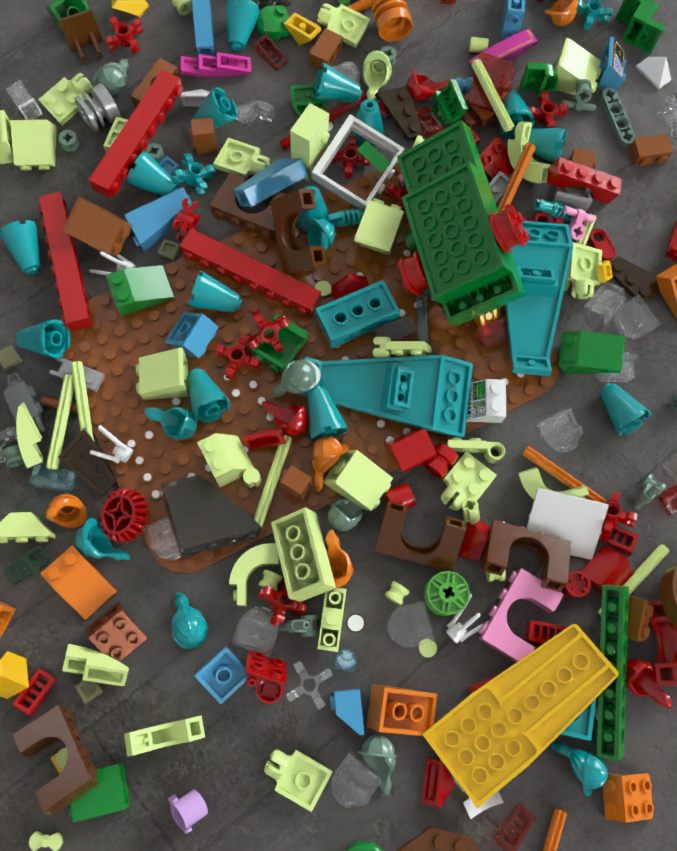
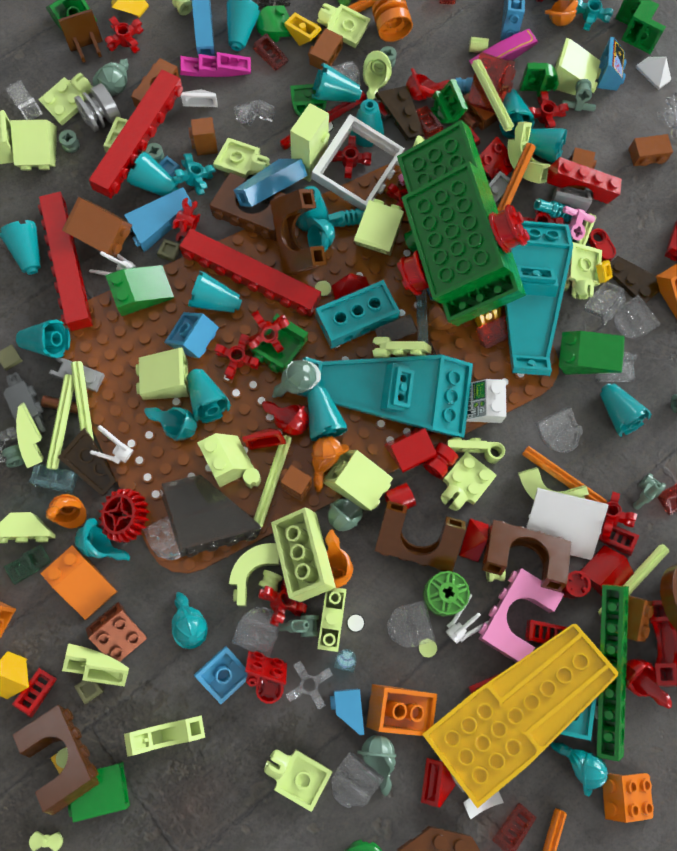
lavender piece [168,789,208,834] -> none
teal cone [190,87,238,129] -> none
green sticker [357,141,391,173] -> none
yellowish green wheel [384,581,410,606] -> none
yellowish green piece [462,498,480,525] -> none
sand green beam [600,88,636,148] -> none

